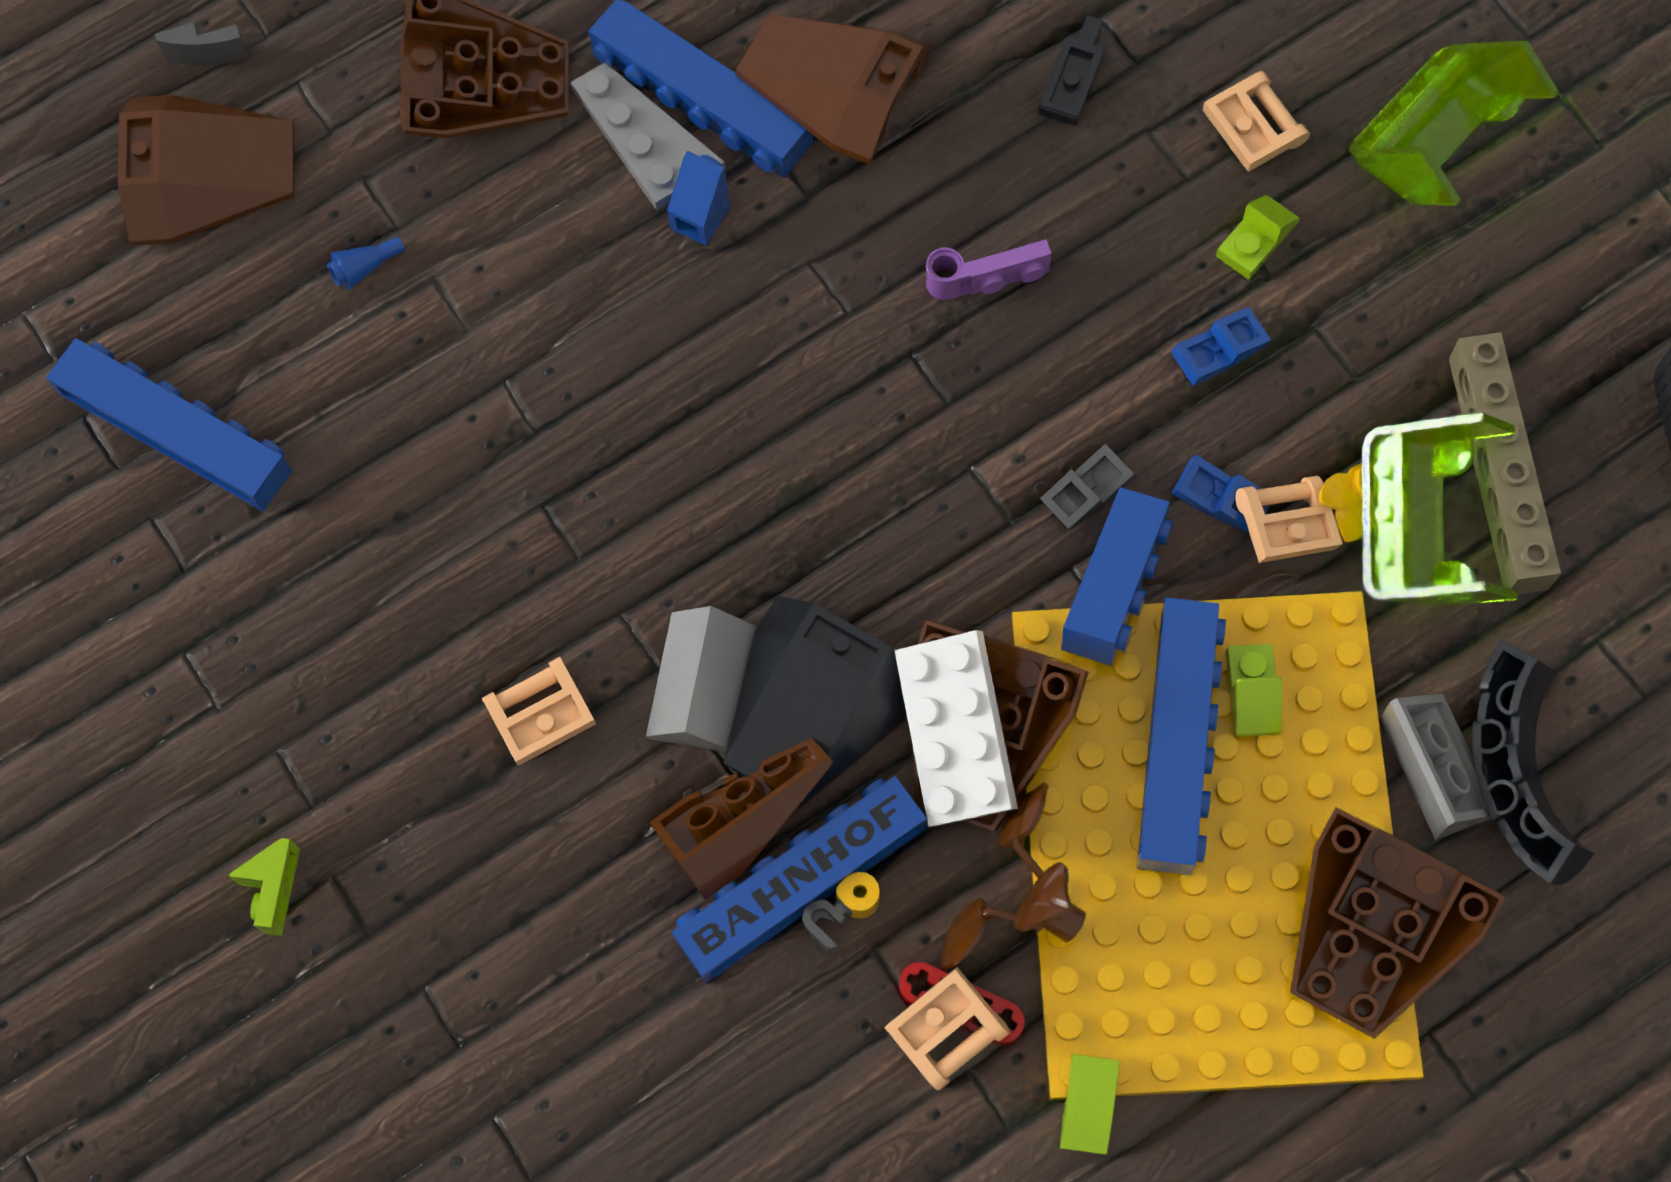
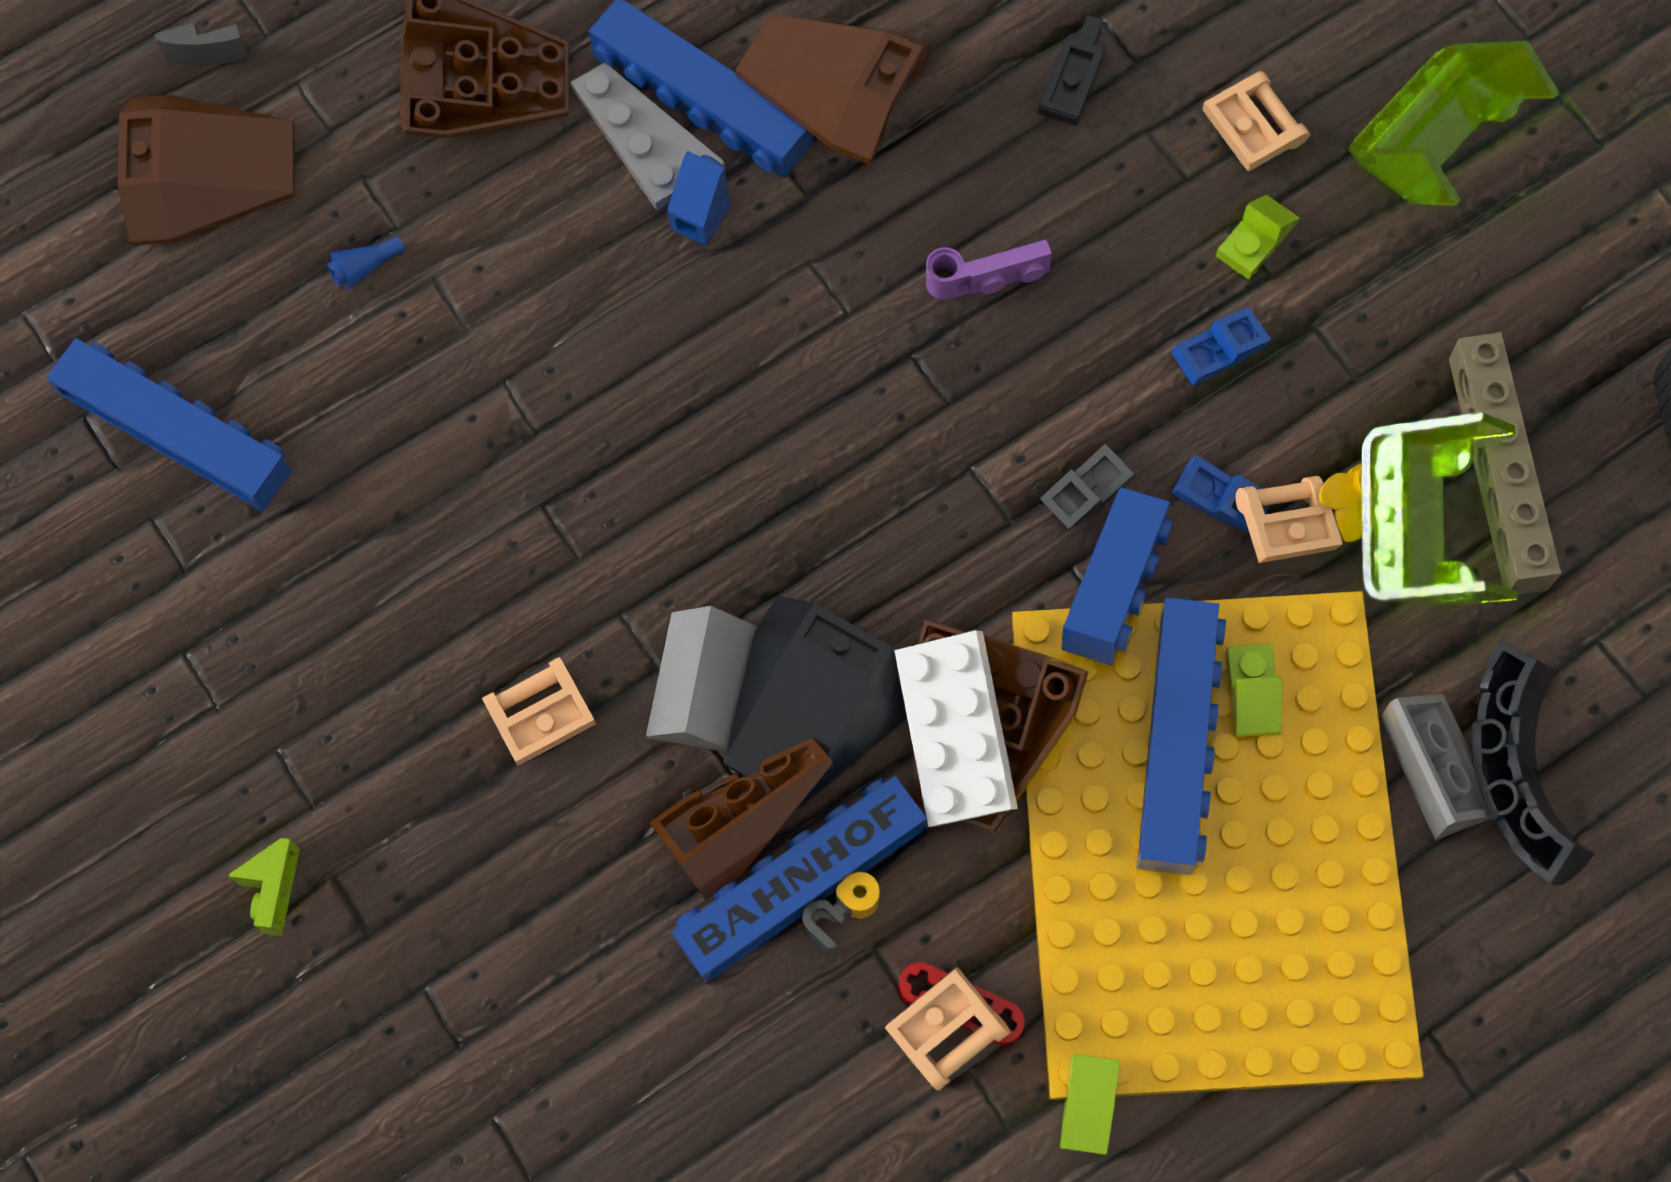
reddish brown plant [941,782,1086,973] -> none
reddish brown wedge [1290,807,1506,1039] -> none

